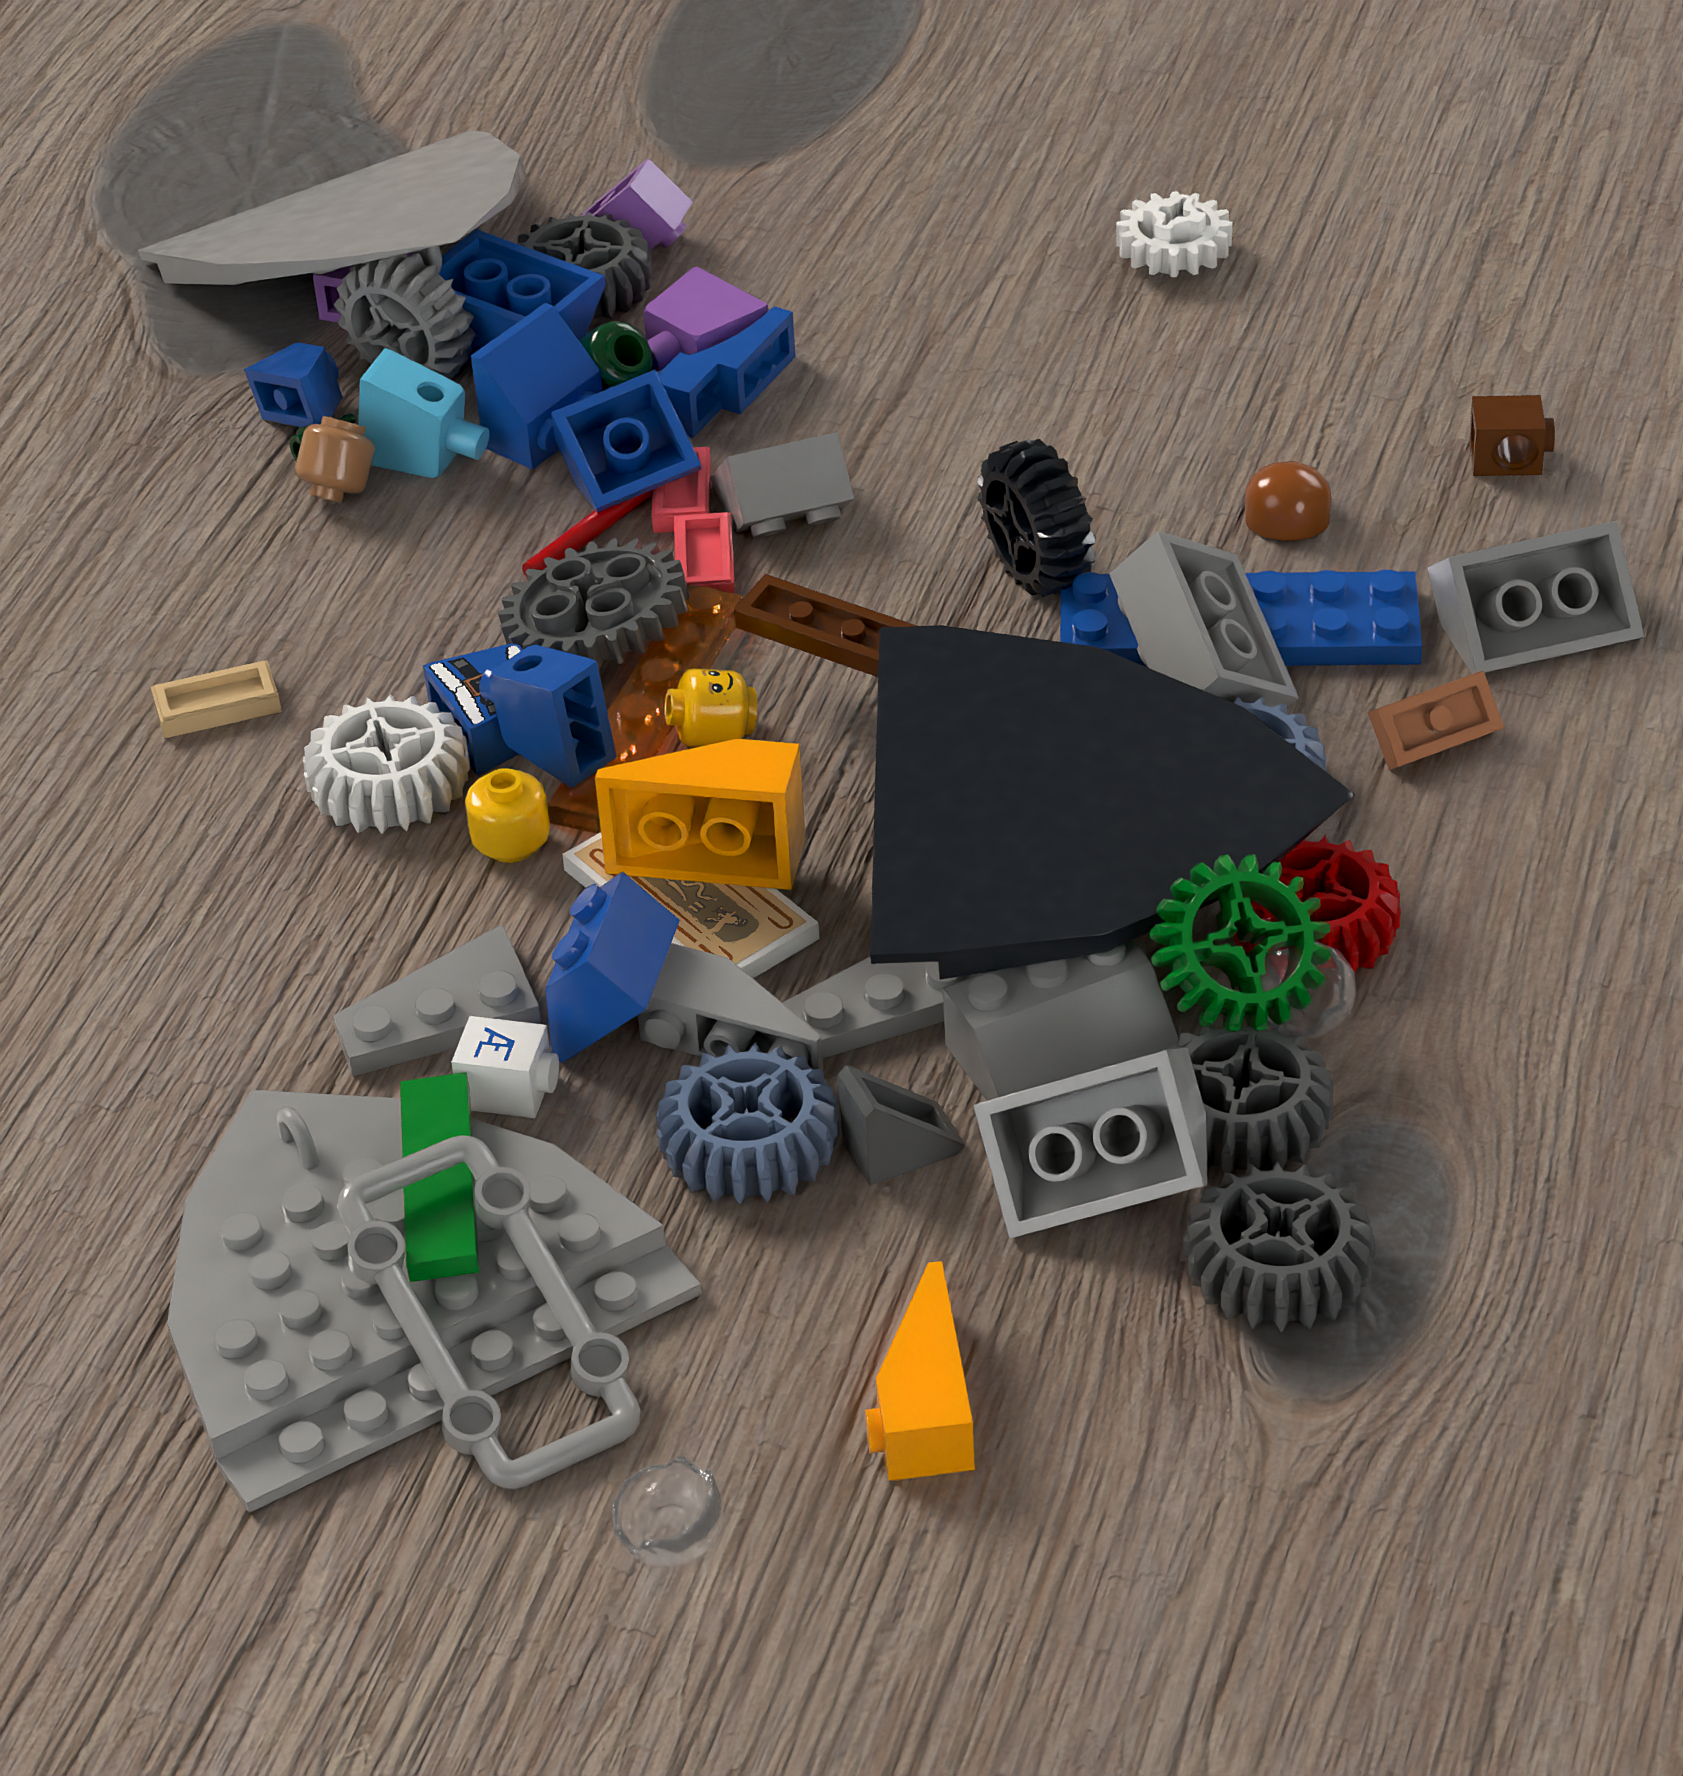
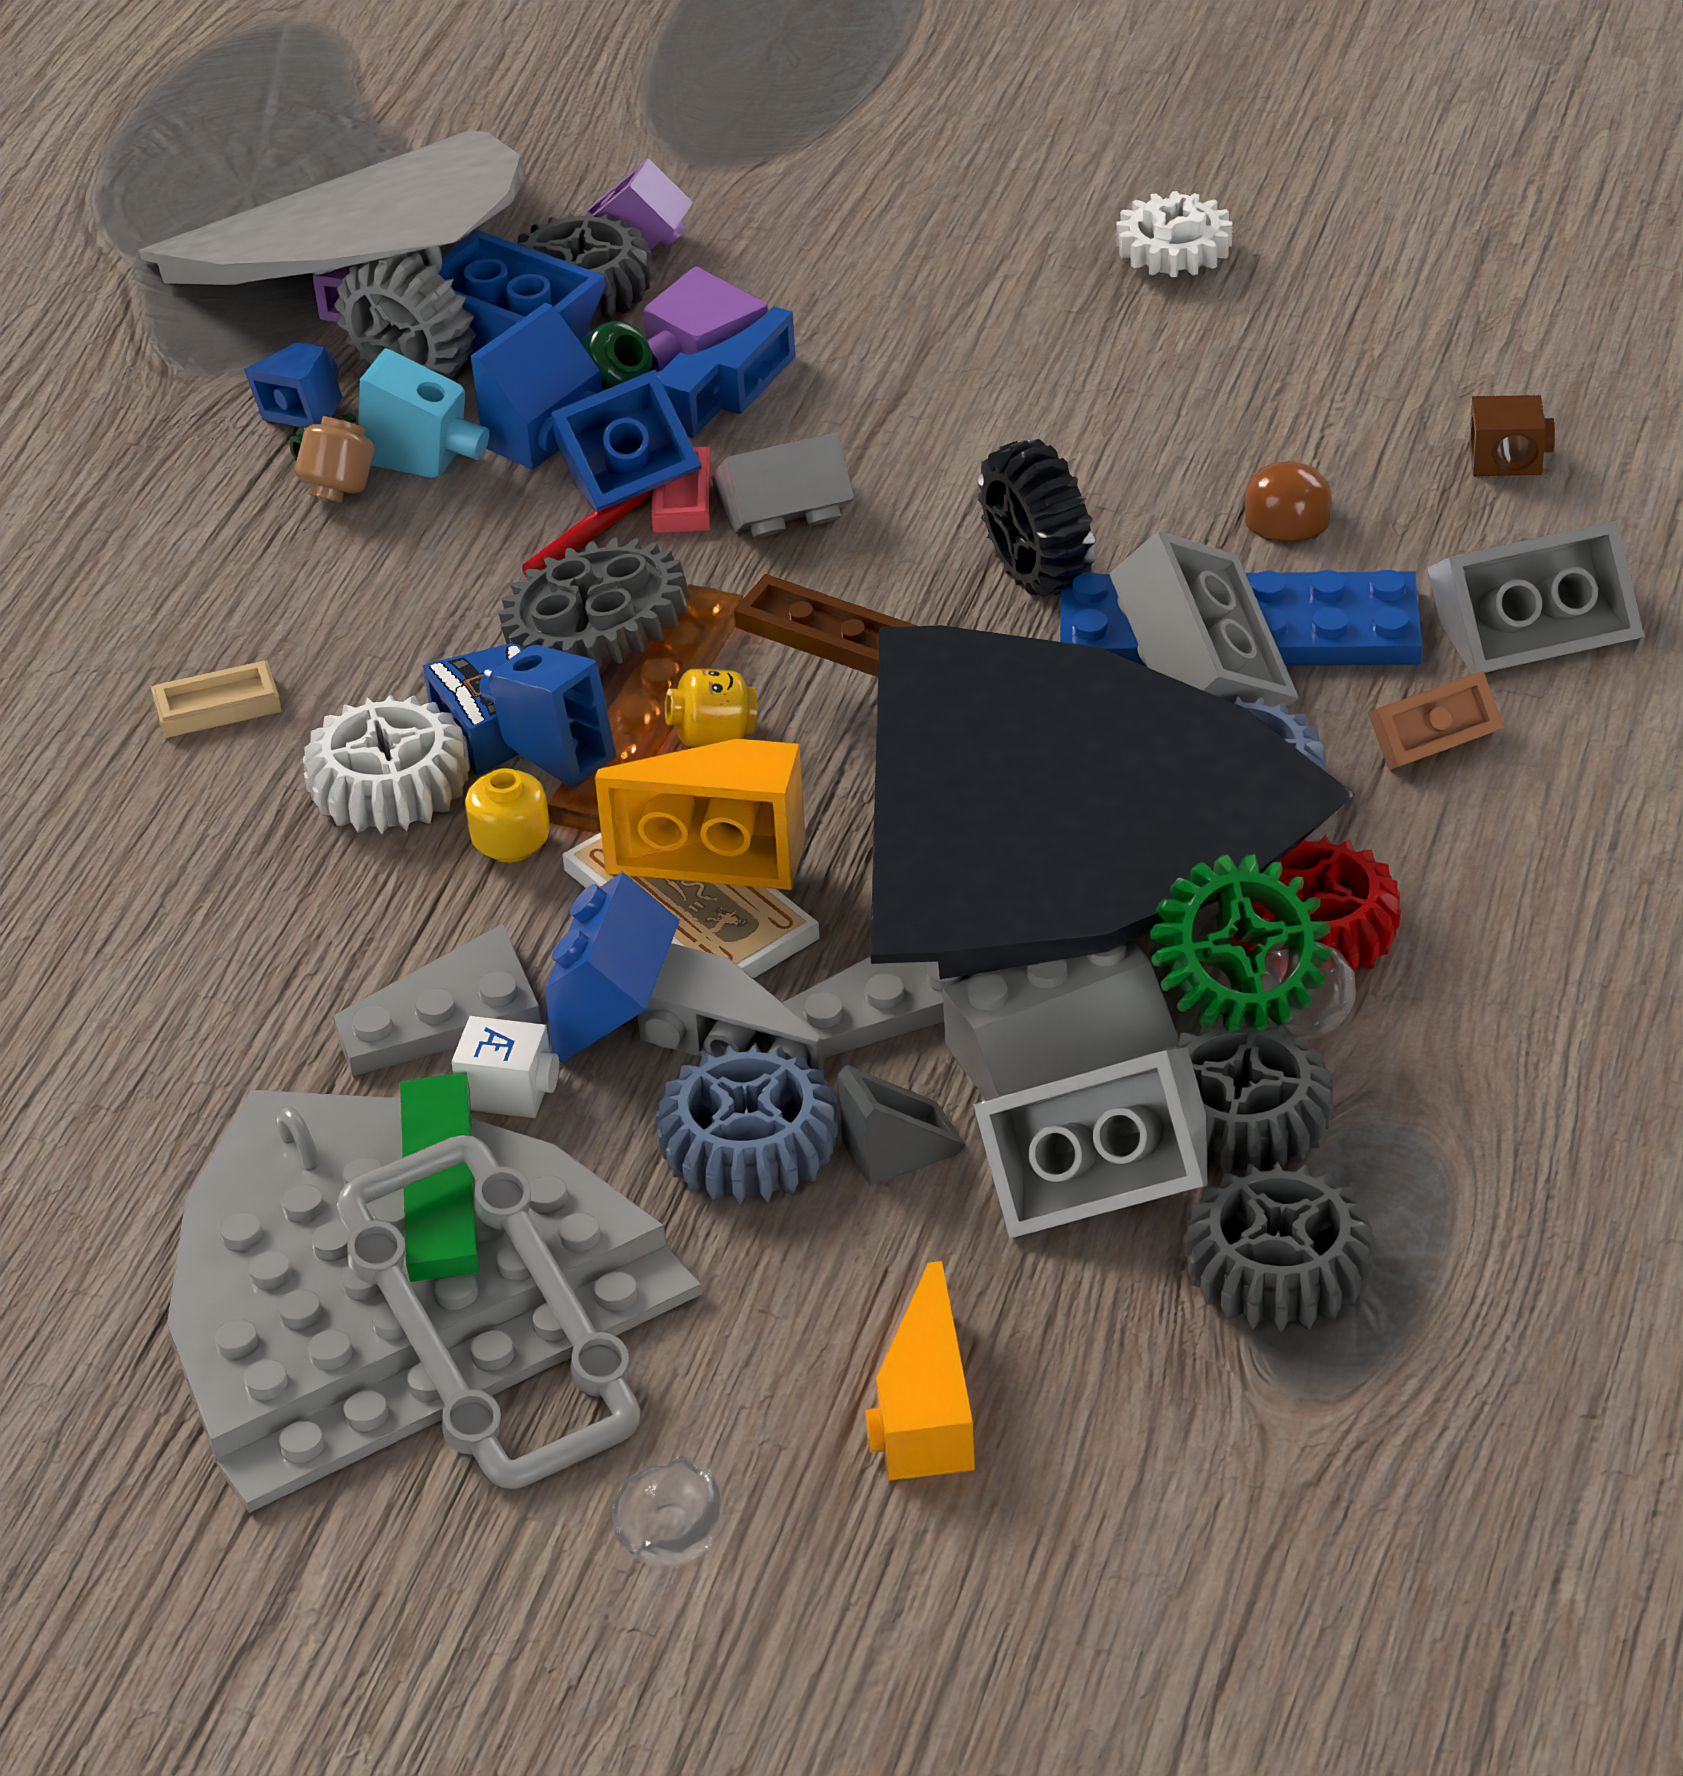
coral tile [674,512,735,603] -> none

